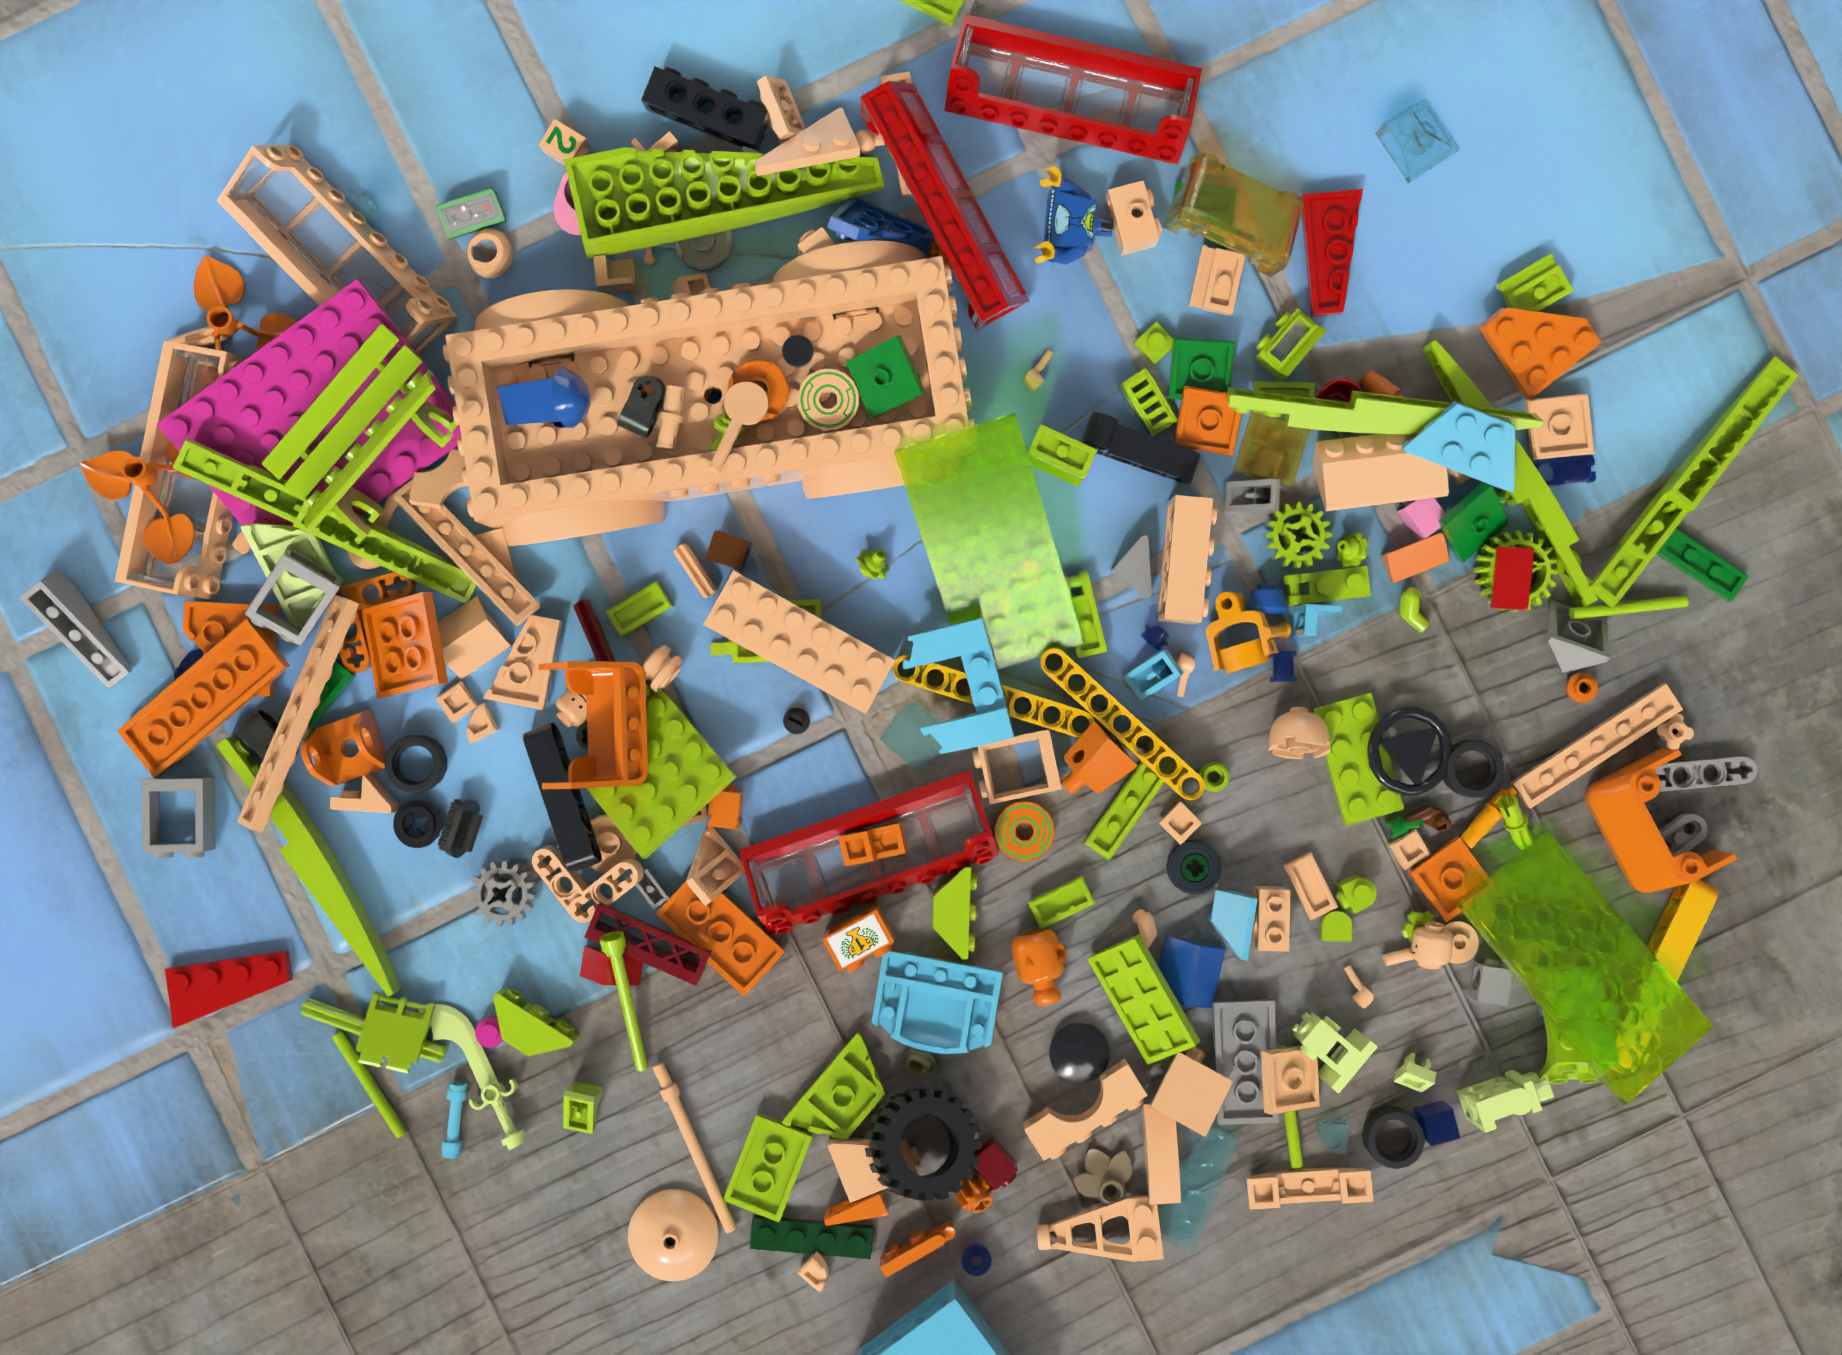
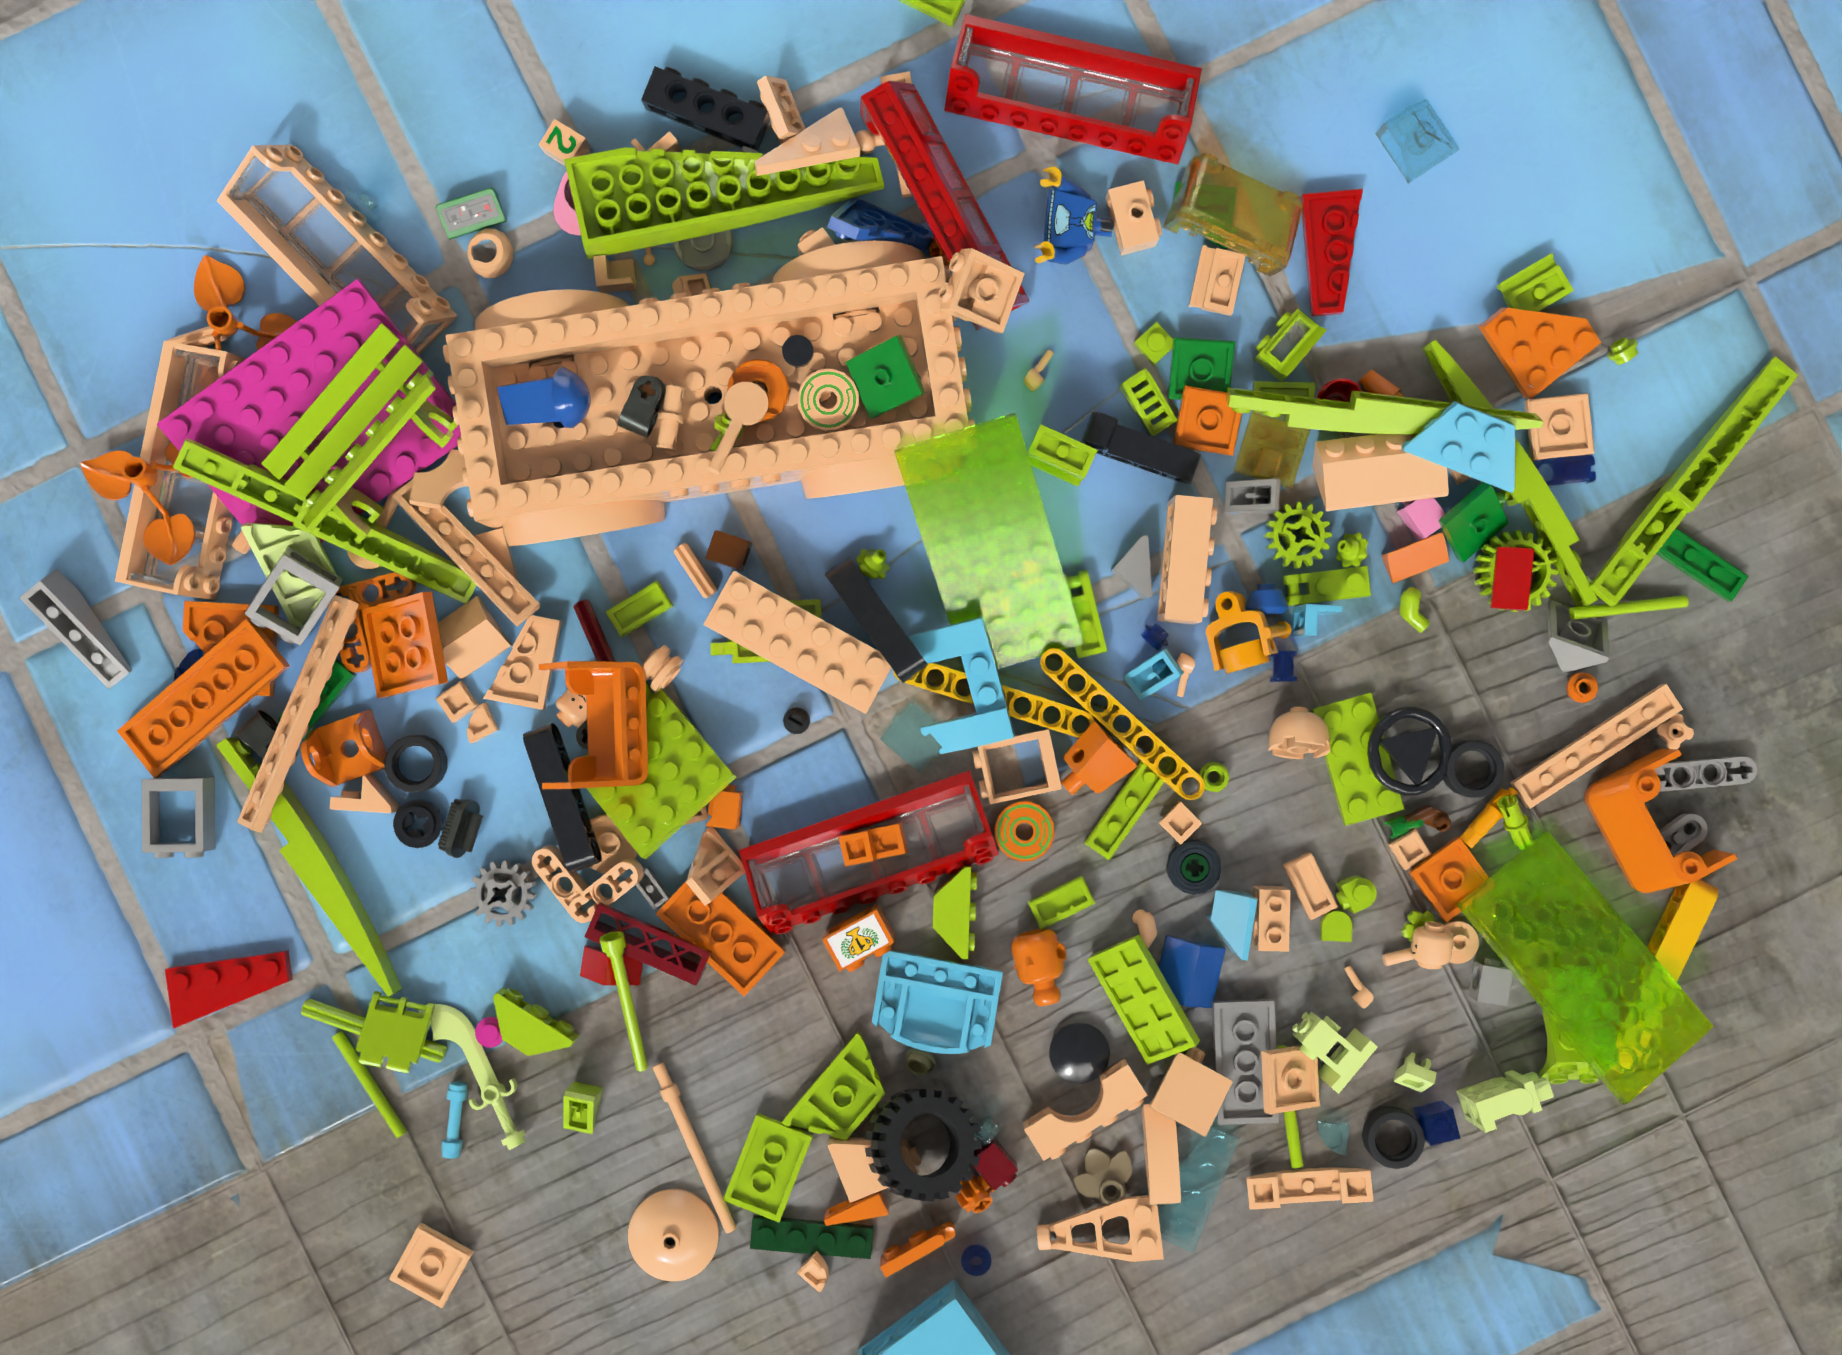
none -> light nougat plate [389,1223,474,1308]
none -> black beam [825,557,928,683]
none -> light nougat plate [938,248,1025,333]
none -> clear light blue bush [973,1115,1001,1146]
none -> lime plate [1607,337,1639,365]

